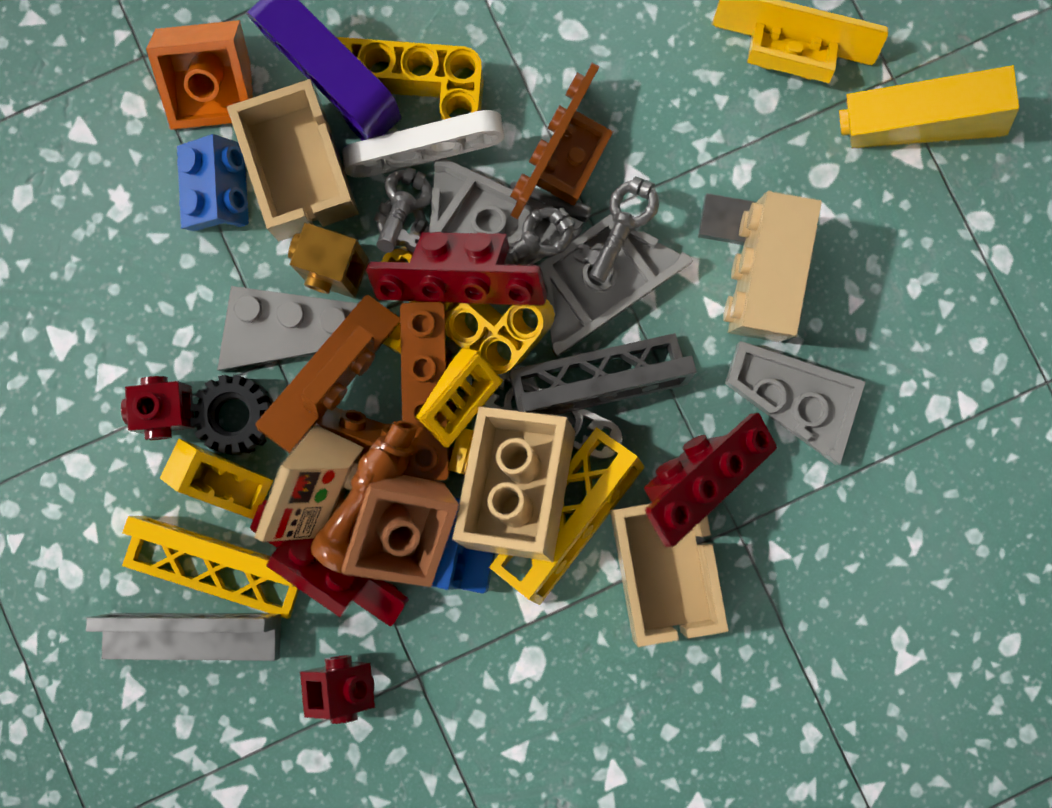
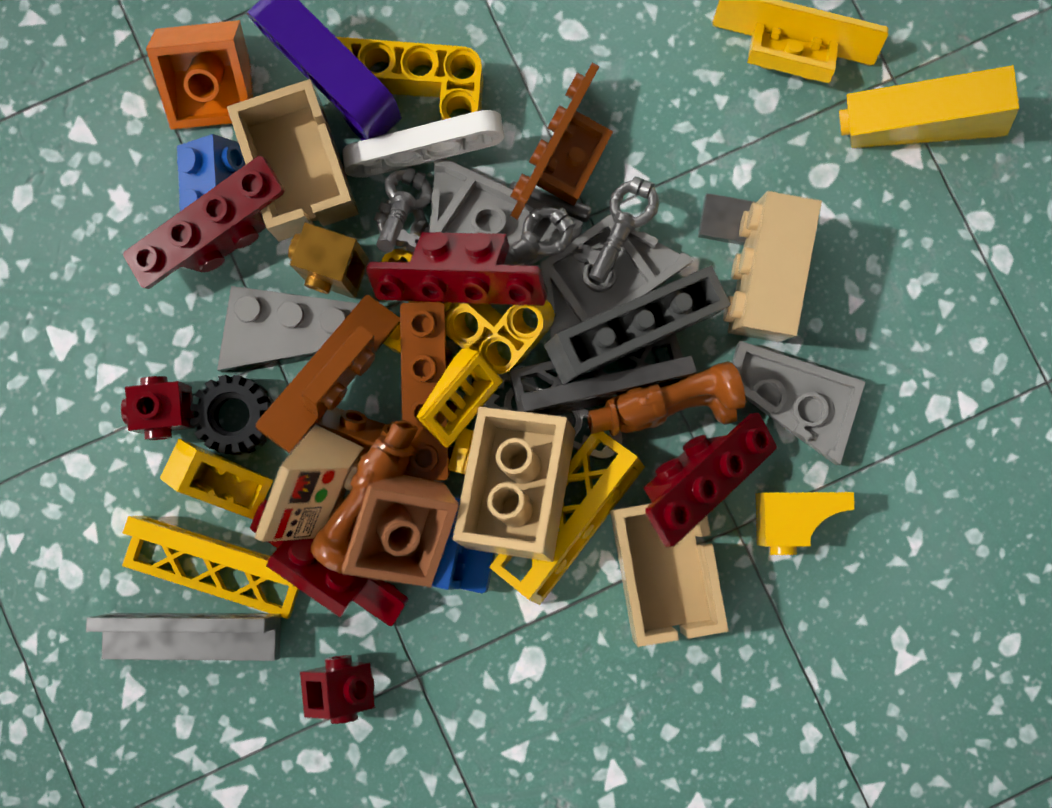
none -> dark red bracket [123,156,285,289]
none -> dark grey brick [544,265,731,385]
none -> dark orange piece [587,361,746,436]
none -> yellow arch [755,492,855,555]

